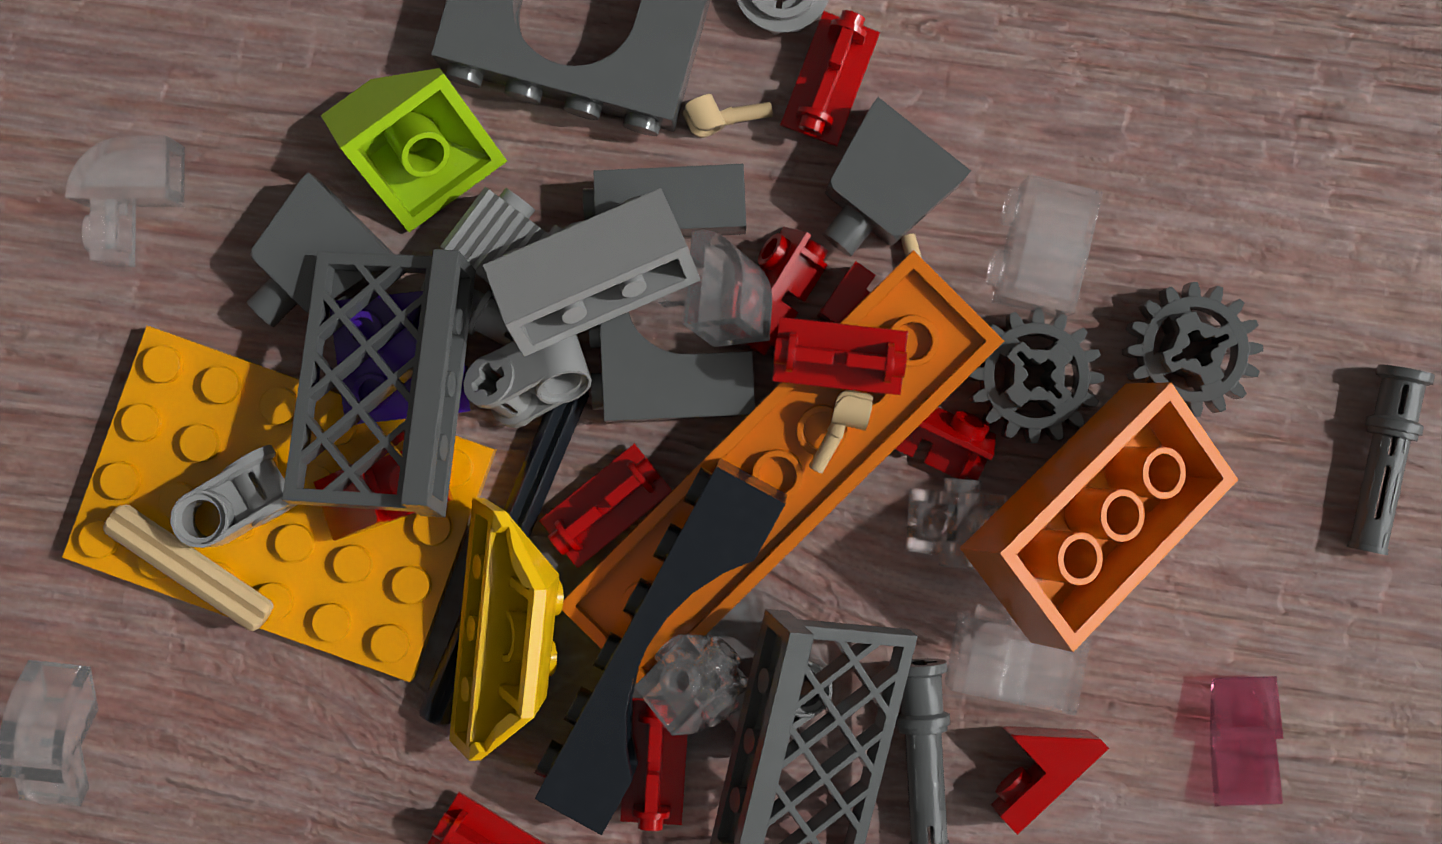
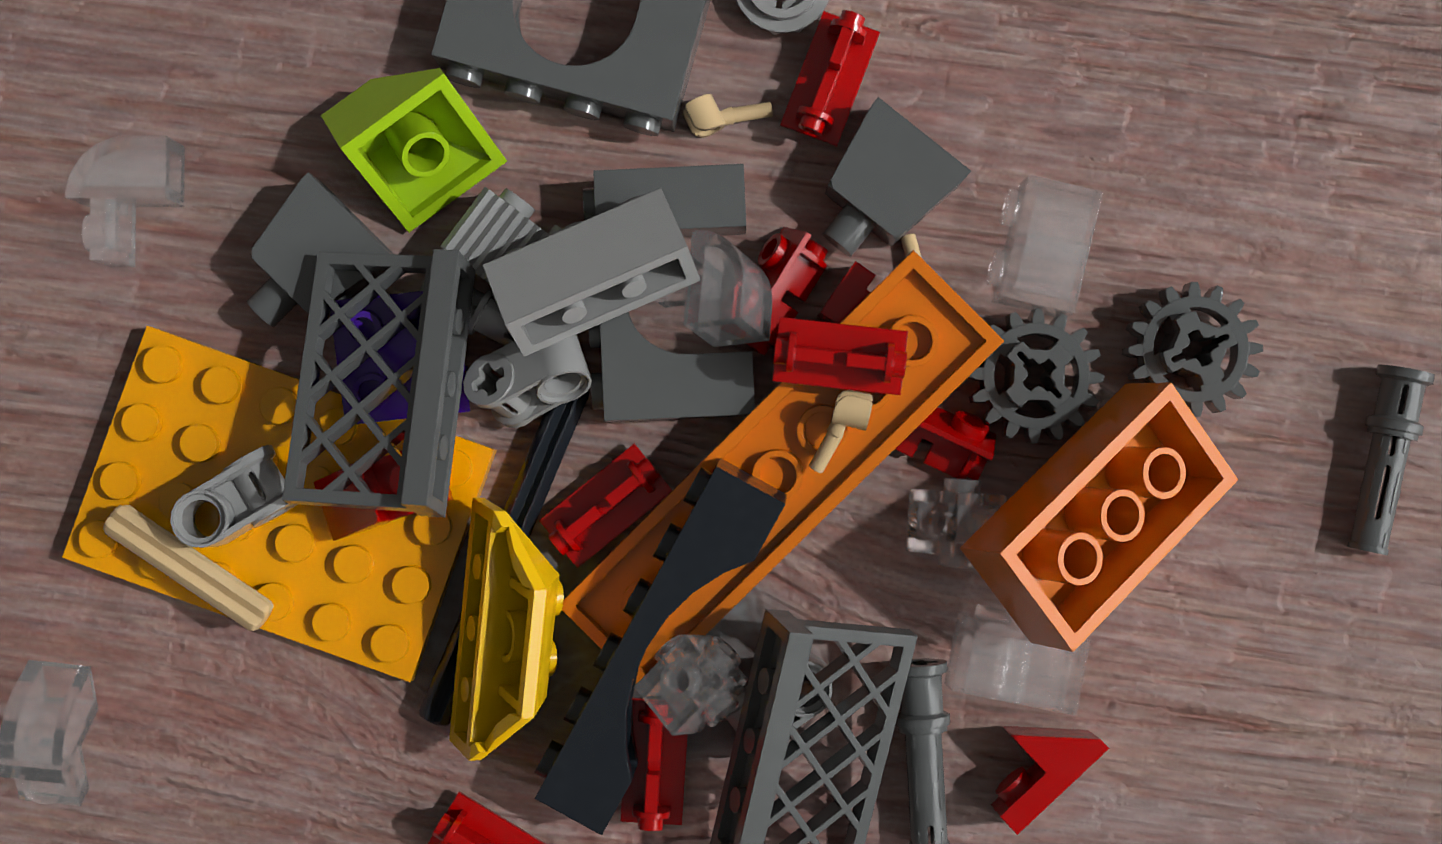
clear pink slope [1210,676,1284,807] -> none

